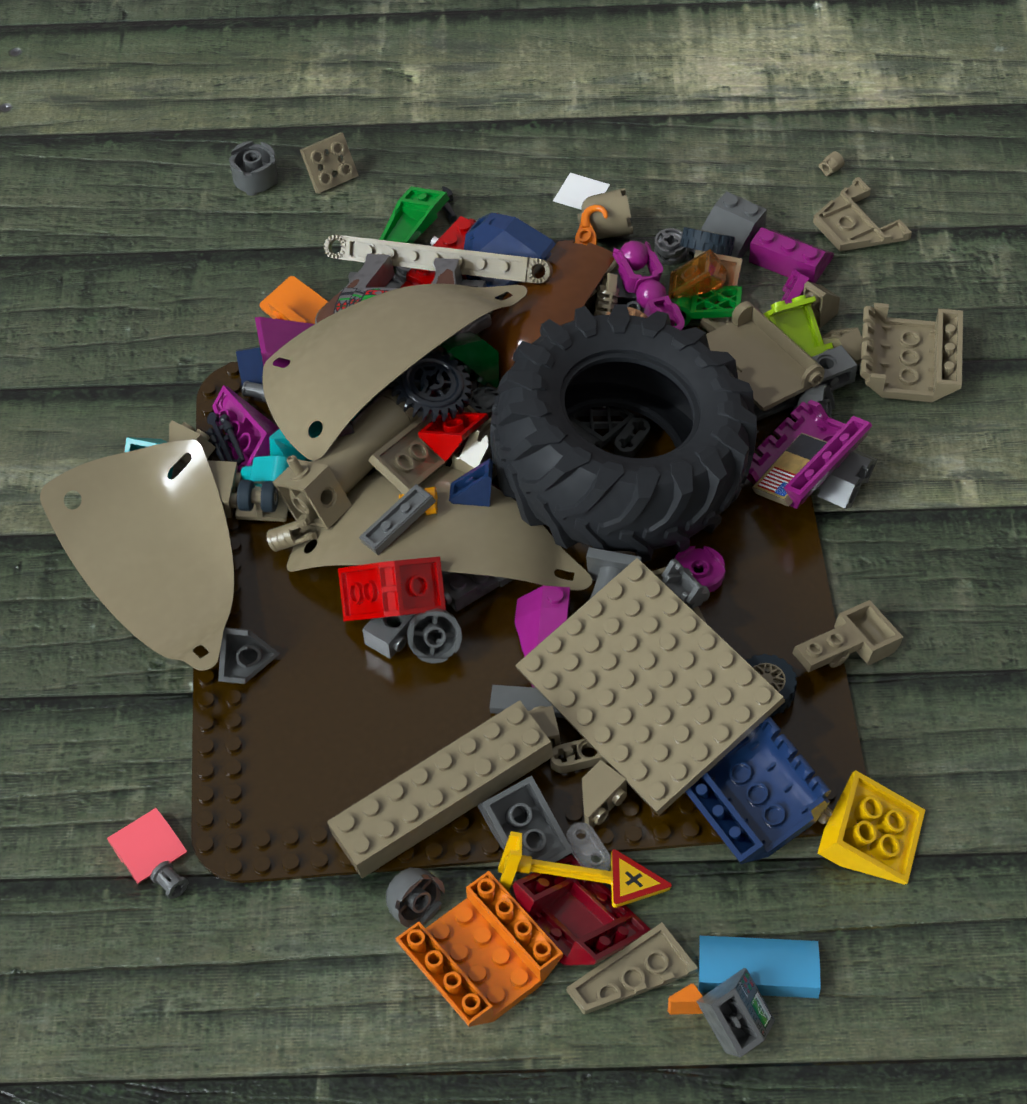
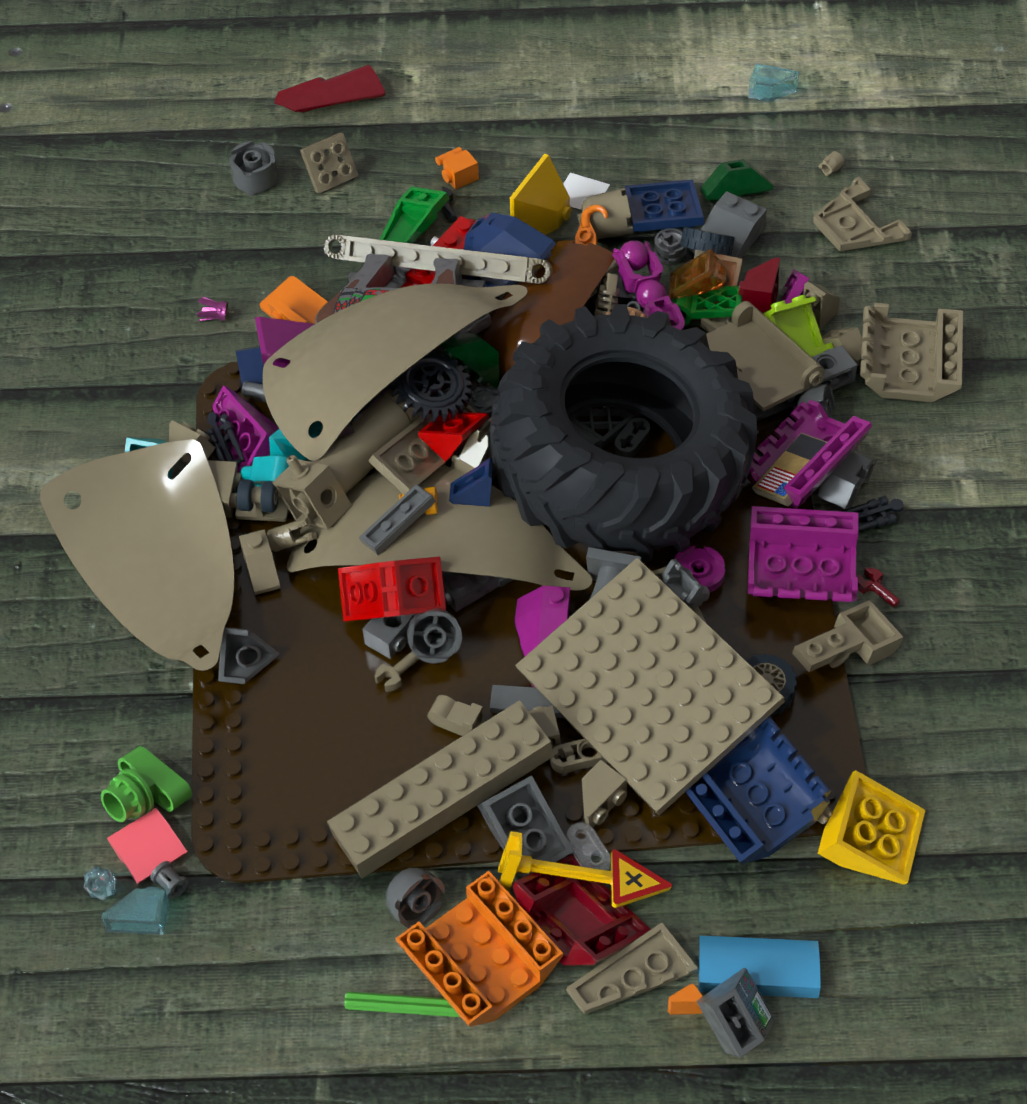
magenta slope [749,227,834,283] -> none
none -> clear light blue piece [83,866,117,901]
none -> bright green beam [101,746,192,822]
none -> clear light blue slope [101,887,169,935]
none -> flat silver piece [197,296,234,321]
none -> dark tan slope [239,530,281,595]
none -> dark red panel [274,64,385,113]
none -> bright green axle [344,991,460,1017]
none -> dark tan bar [375,651,419,692]
none -> dark tan leg [427,695,484,736]
none -> orange brick [435,147,479,190]
none -> yellow slope [510,154,572,235]
none -> dark blue plate [624,179,704,232]
none -> dark green slope [700,159,773,202]
none -> dark red slope [738,257,780,314]
none -> magenta slope [747,506,858,602]
none -> clear light blue slope [748,63,799,102]
none -> black piece [840,495,904,532]
none -> dark red bar [857,568,900,607]

